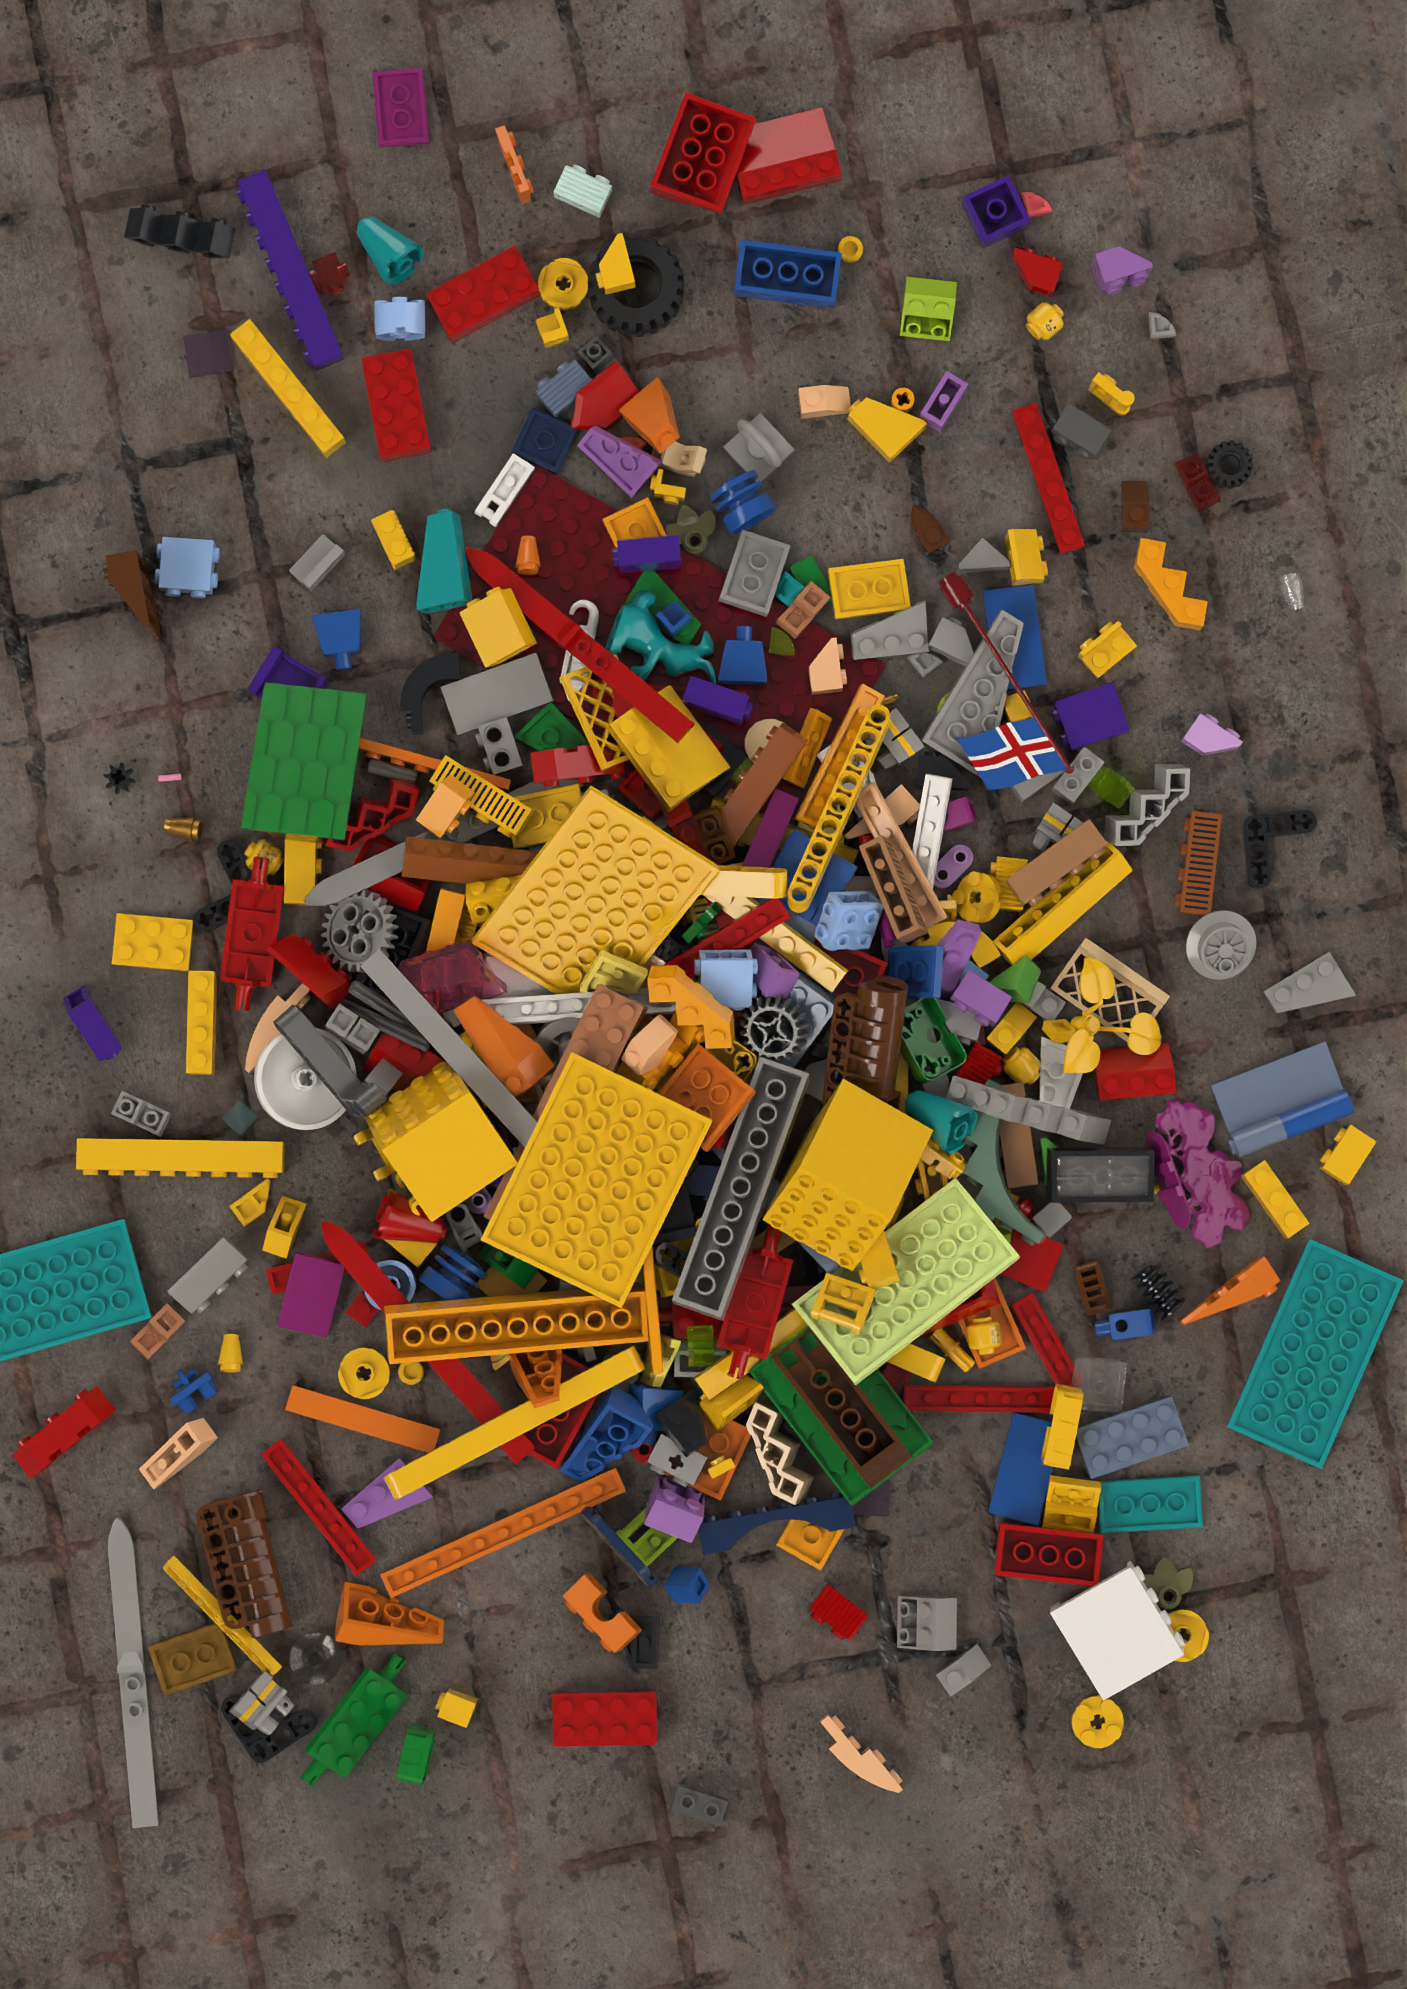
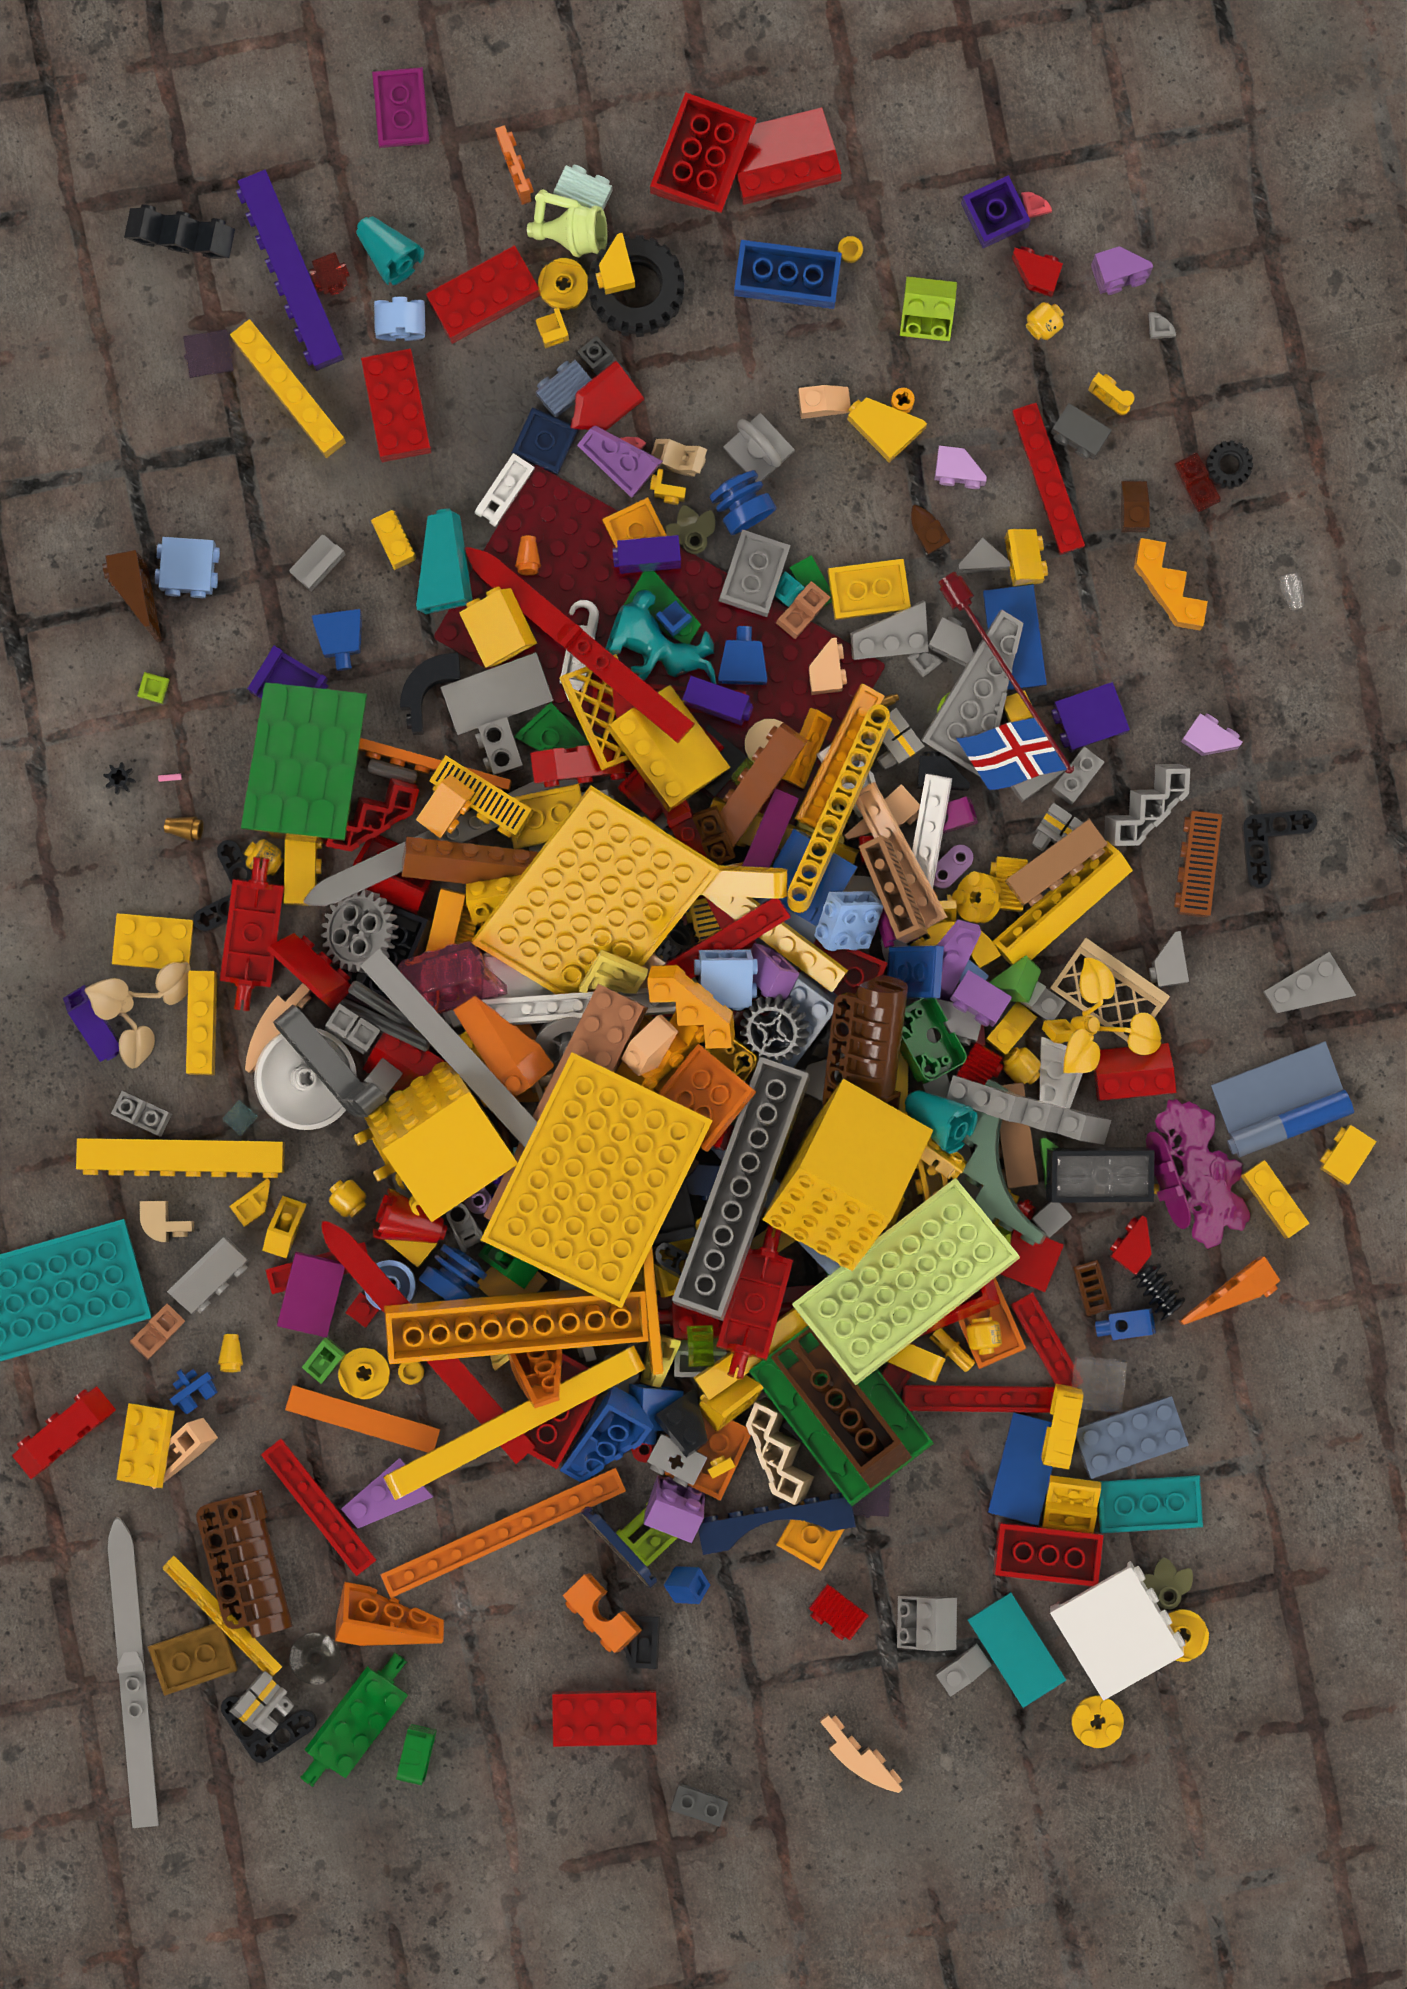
yellow brick [435,1688,478,1728] -> none
orange slope [619,377,680,454] -> none
green plate [681,902,722,943] -> none
clear neon green tile [769,627,795,656] -> none
yellow plate [811,1273,876,1334] -> none
yellow slope [858,1230,900,1289] -> none
medium lavender brick [919,371,968,432] -> none
yellow bracket [1078,621,1137,679] -> none
clear neon green panel [1088,765,1135,808] -> none
light grey wheel [1186,910,1256,980] -> none
teal plate [1226,1239,1404,1469] -> none
none -> tan plant [85,962,191,1069]
none -> yellow plate [116,1403,175,1488]
none -> lime tile [137,672,170,704]
none -> tan brick [140,1201,194,1243]
none -> bright green slope [302,1337,347,1384]
none -> yellow head [329,1180,367,1218]
none -> yellowish green piece [527,189,608,257]
none -> lavender slope [934,446,987,489]
none -> teal tile [967,1592,1066,1708]
none -> red slope [1109,1215,1152,1275]
none -> light grey slope [1149,931,1189,988]

